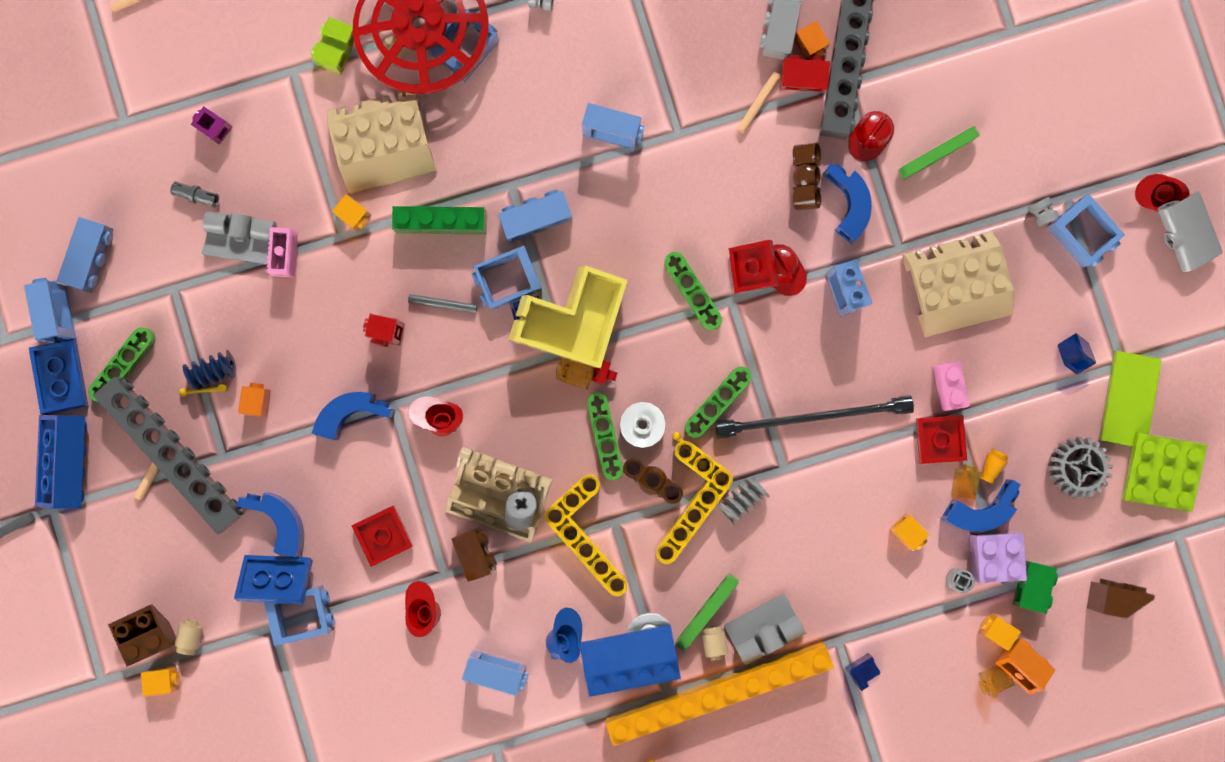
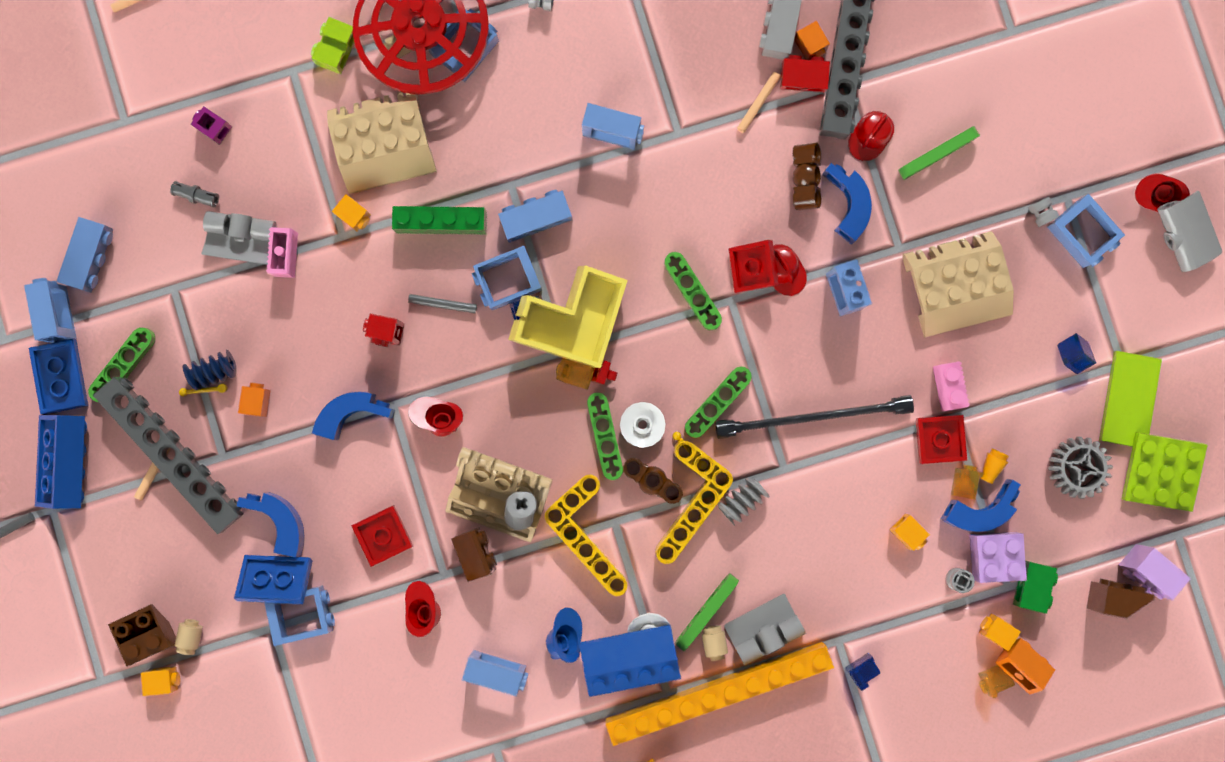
none -> lavender brick [1119,544,1191,600]

